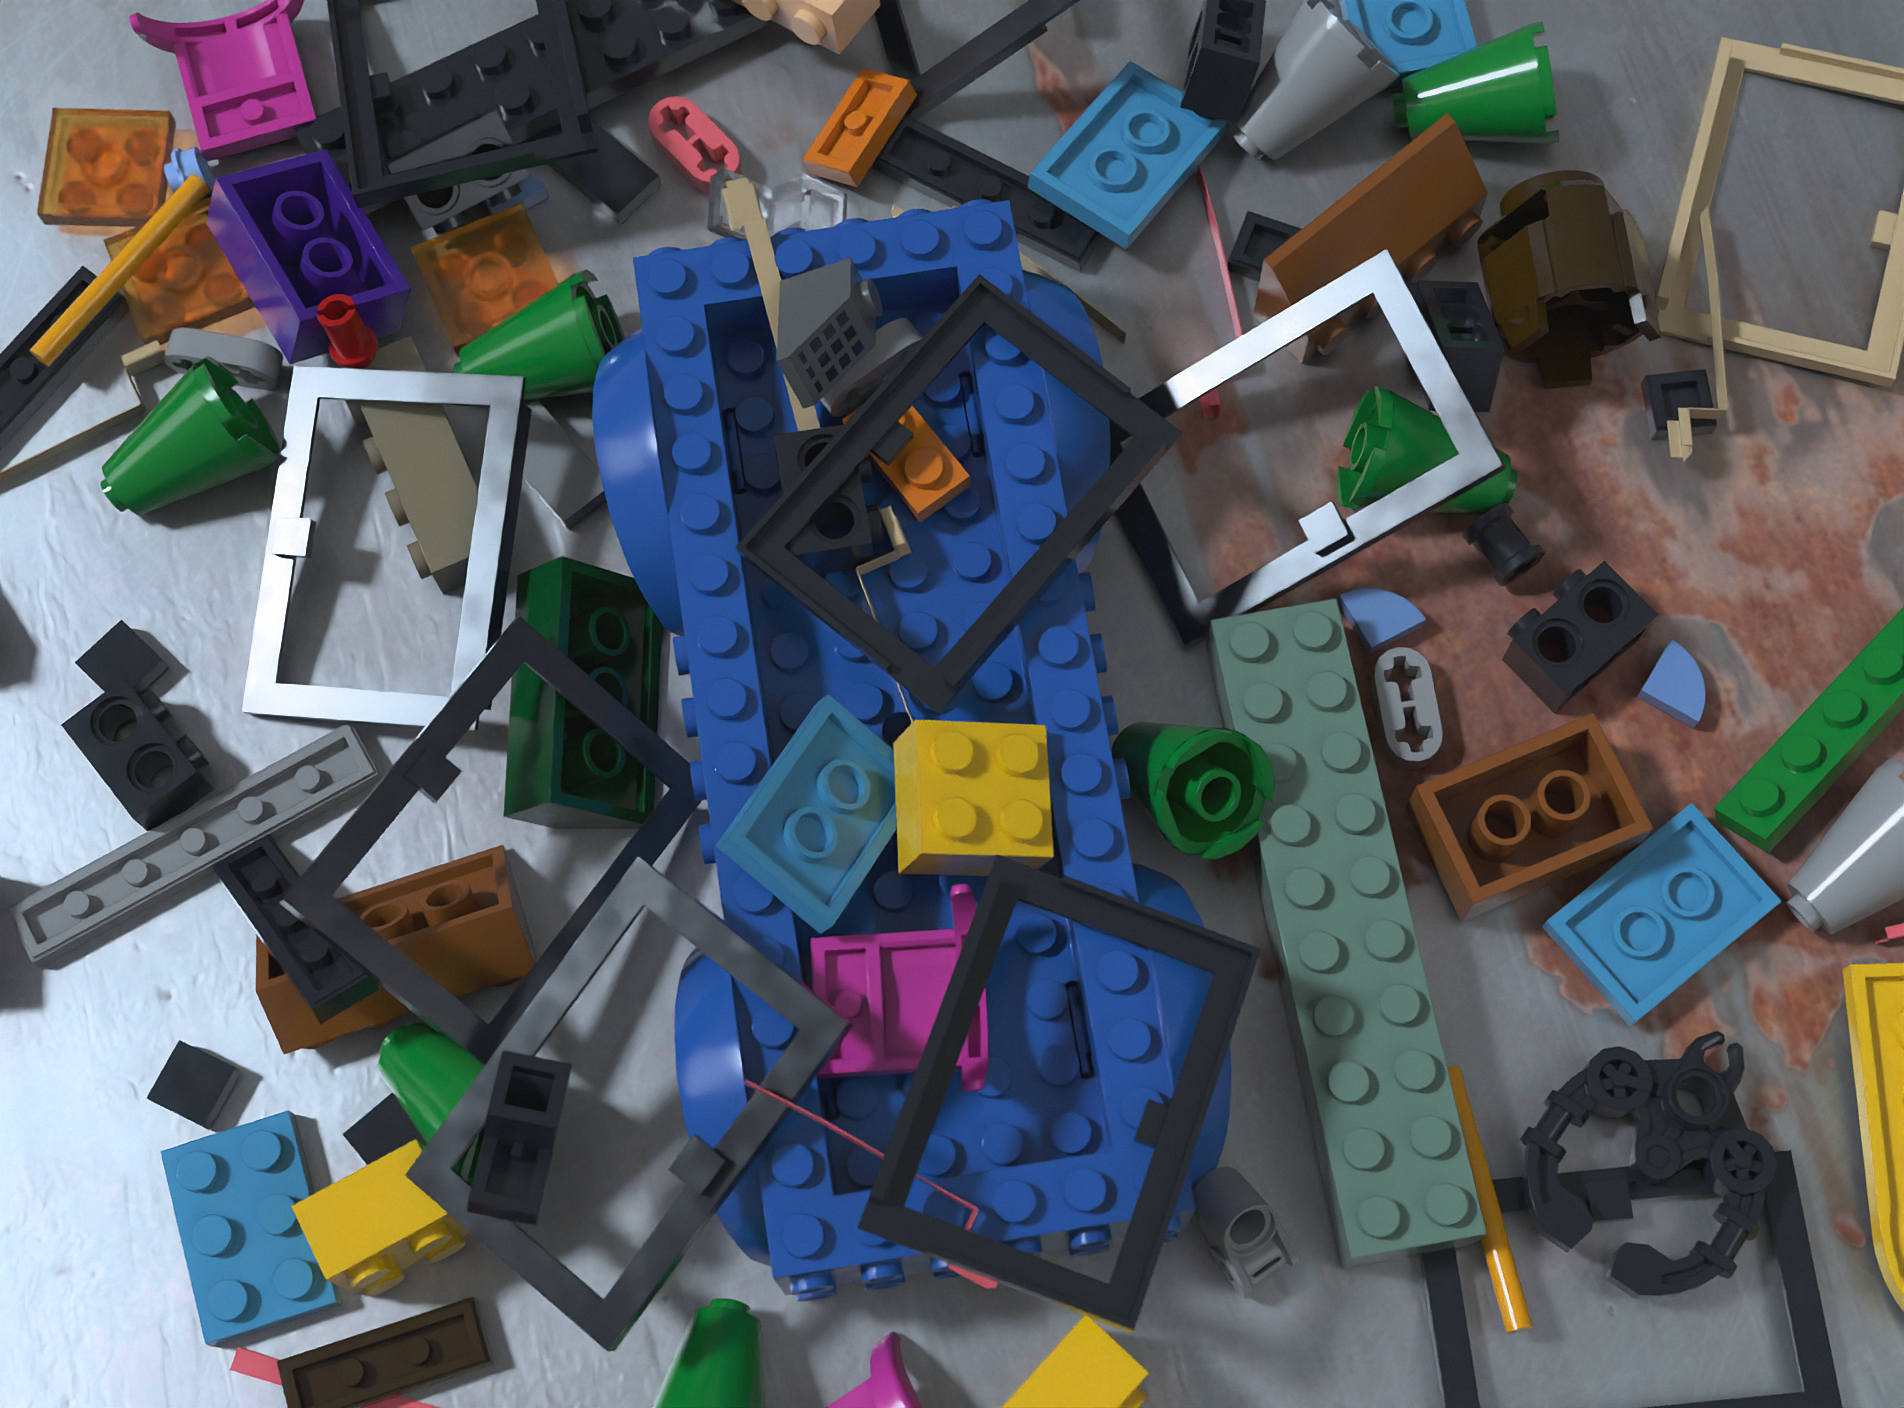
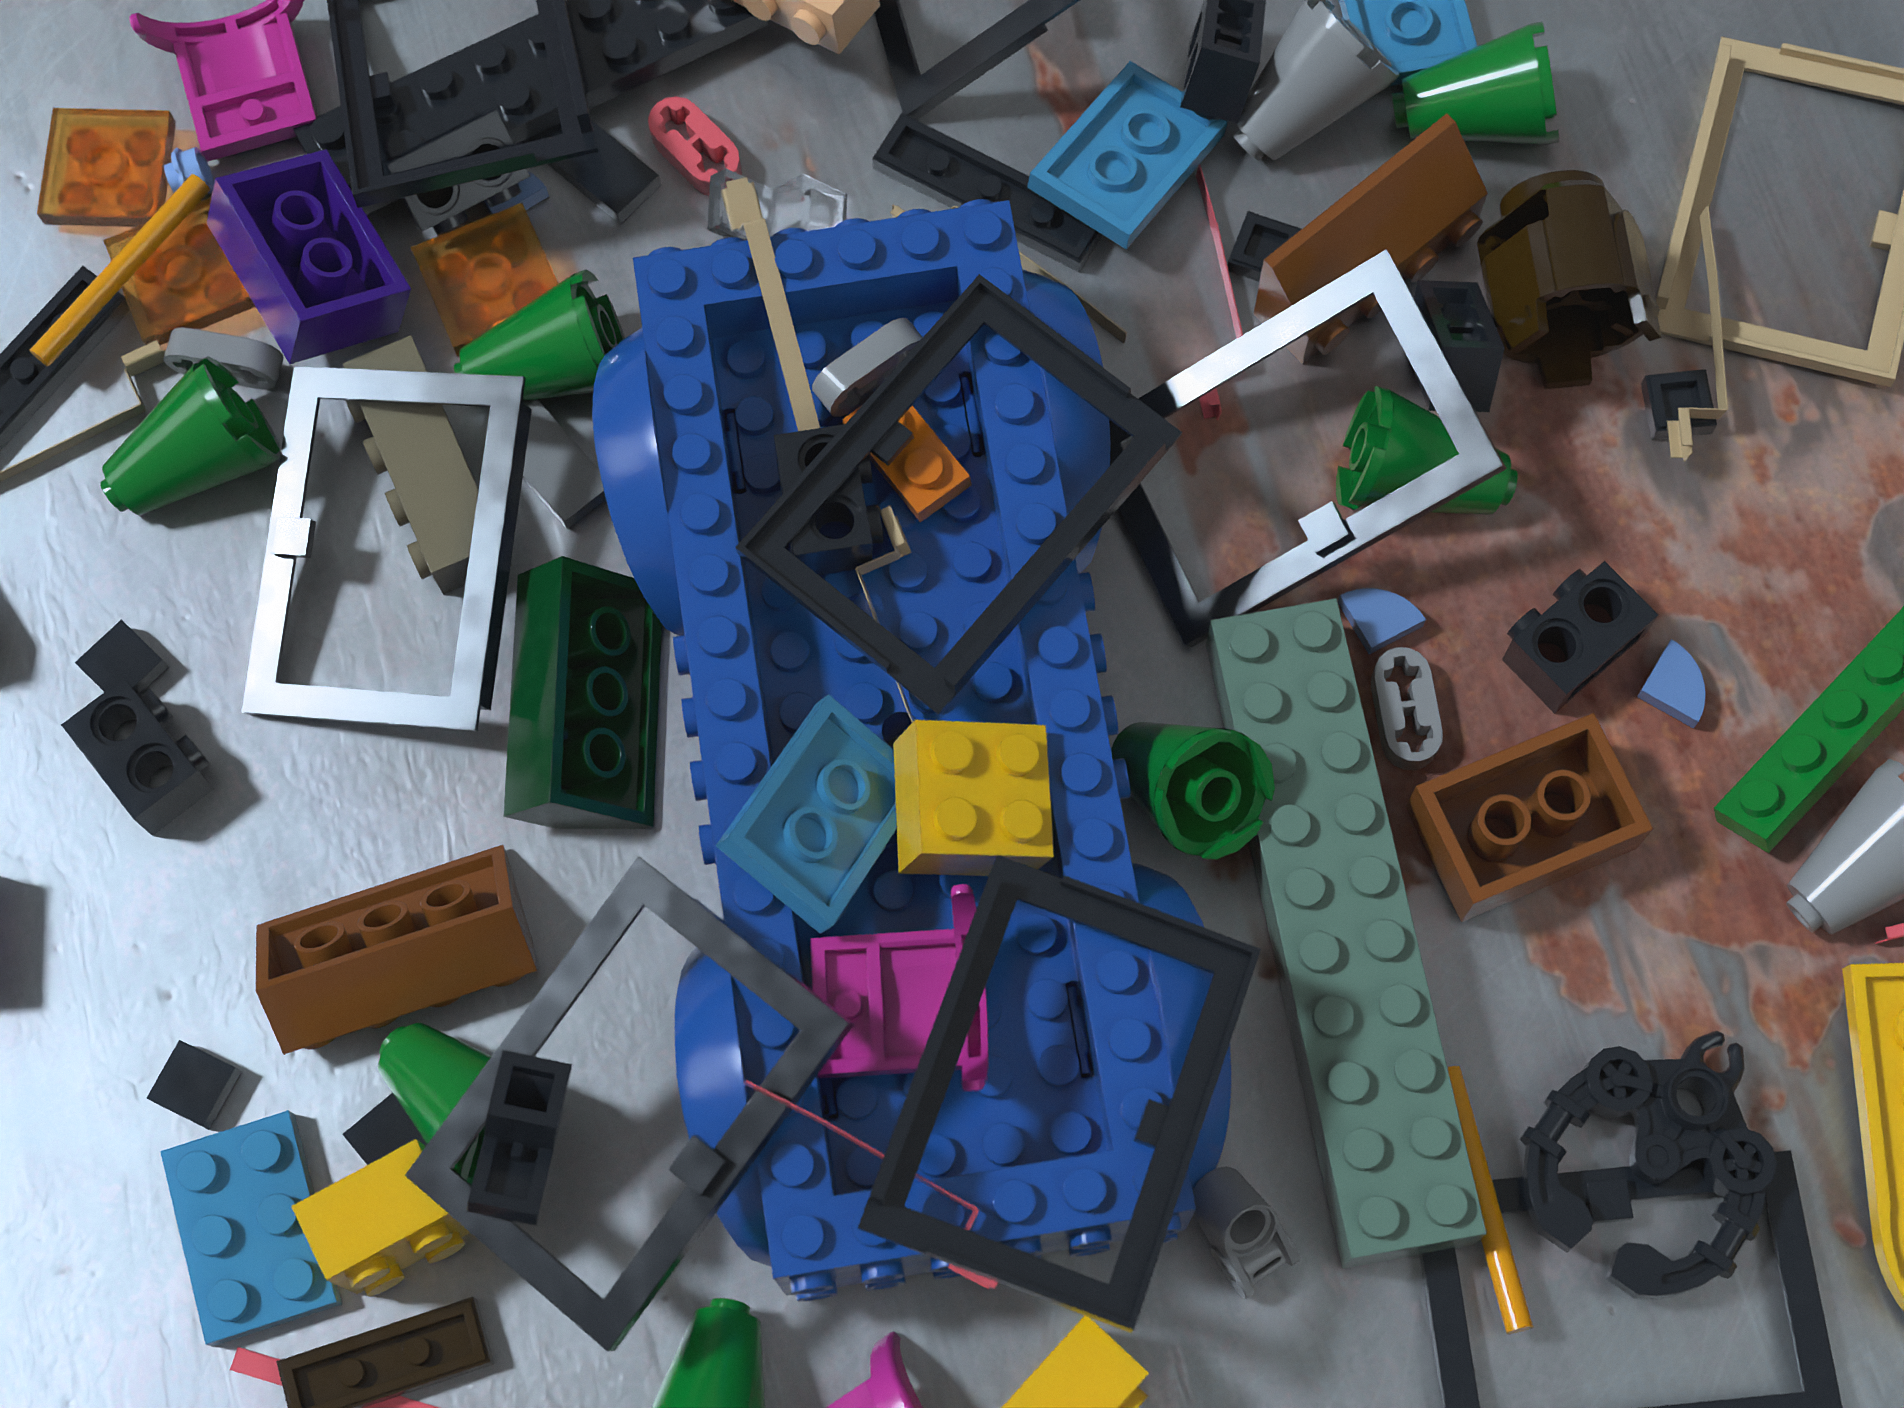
light grey tile [6,723,382,968] -> none
black tile [212,835,380,1025] -> none
black door [279,616,702,1066] -> none
red pin [317,294,379,369] -> none
dark grey slope [777,257,883,409] -> none
orange plate [802,67,917,187] -> none
black bush [1462,502,1546,586] -> none
dark azure plate [1542,803,1781,1027] -> none

